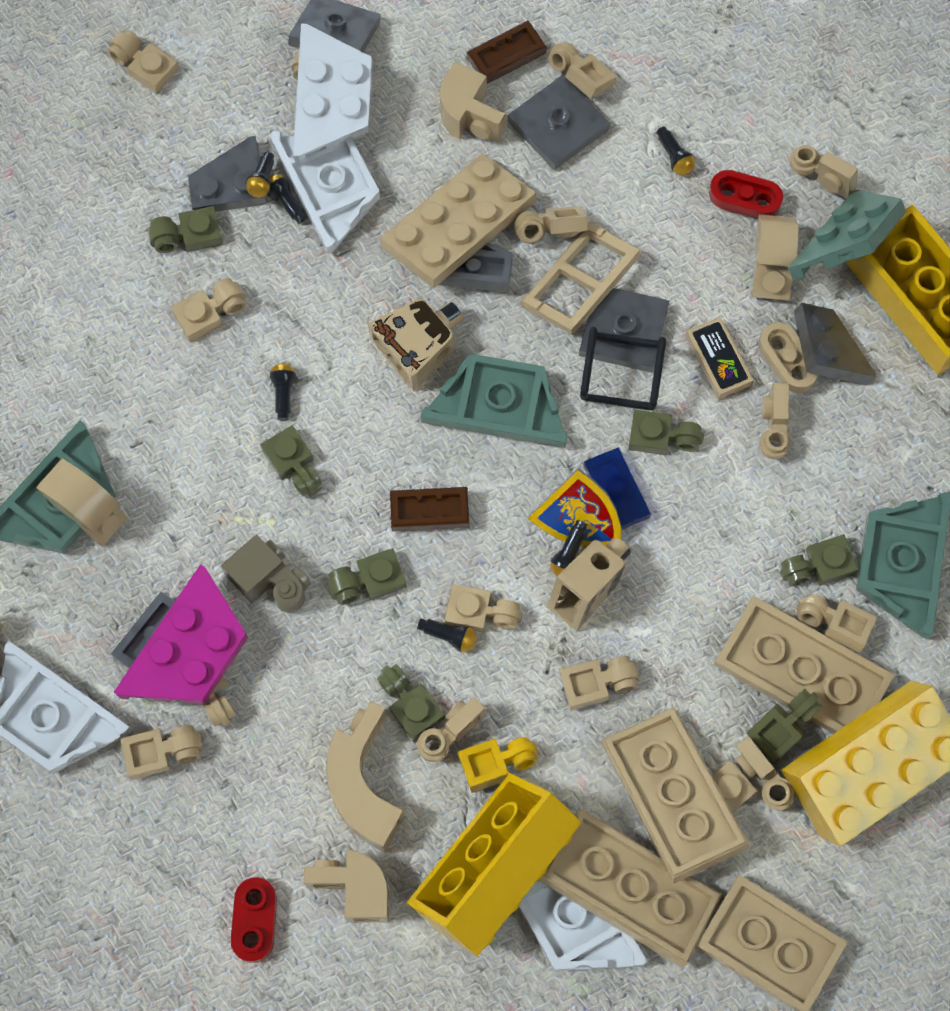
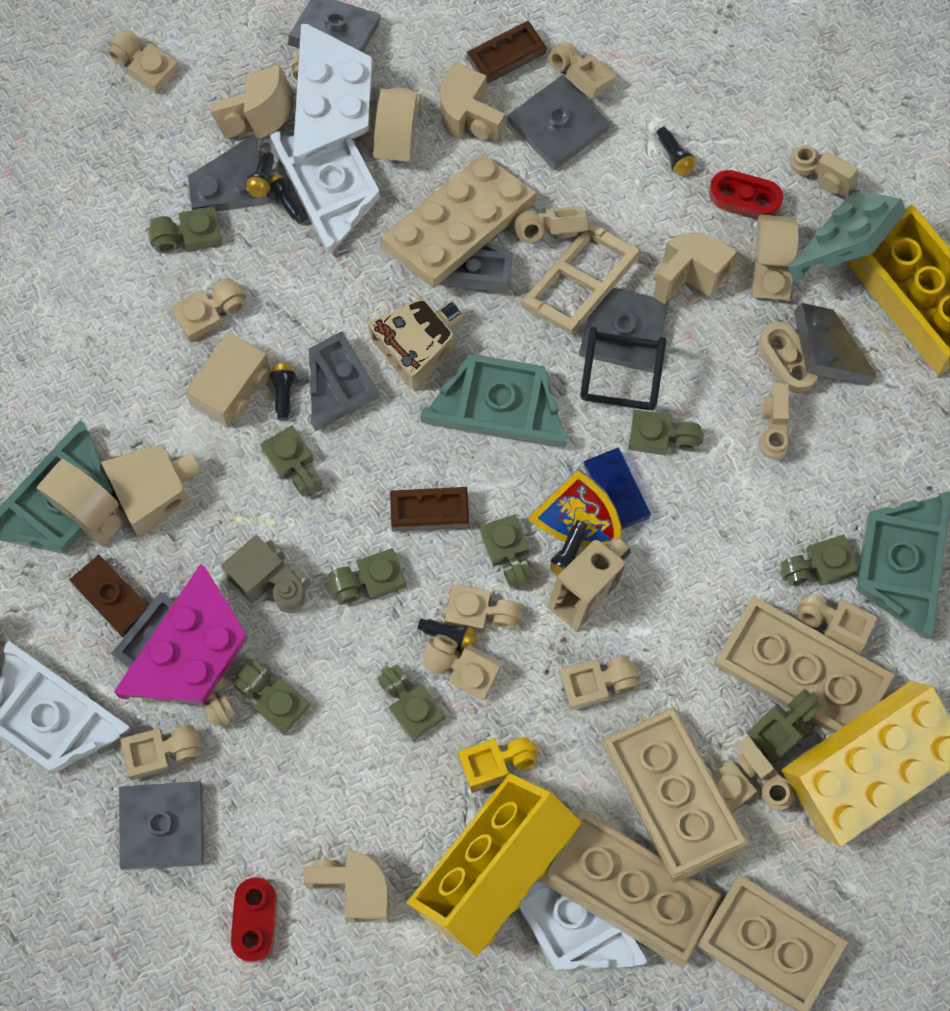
tan arch [326,701,405,853] -> none
tan plate [417,697,486,762] -> none
tile [685,317,754,400] -> none
none -> reddish brown plate [69,554,149,638]
none -> tan torso [101,445,202,537]
none -> flat silver plate [119,781,204,870]
none -> tan brick [185,331,270,428]
none -> tan brick [210,65,294,139]
none -> olive plate [232,660,310,736]
none -> flat silver wing [309,331,379,431]
none -> tan brick [373,87,422,162]
none -> tan plate [423,634,504,701]
none -> olive plate [479,514,533,590]
none -> tan brick [653,233,737,304]

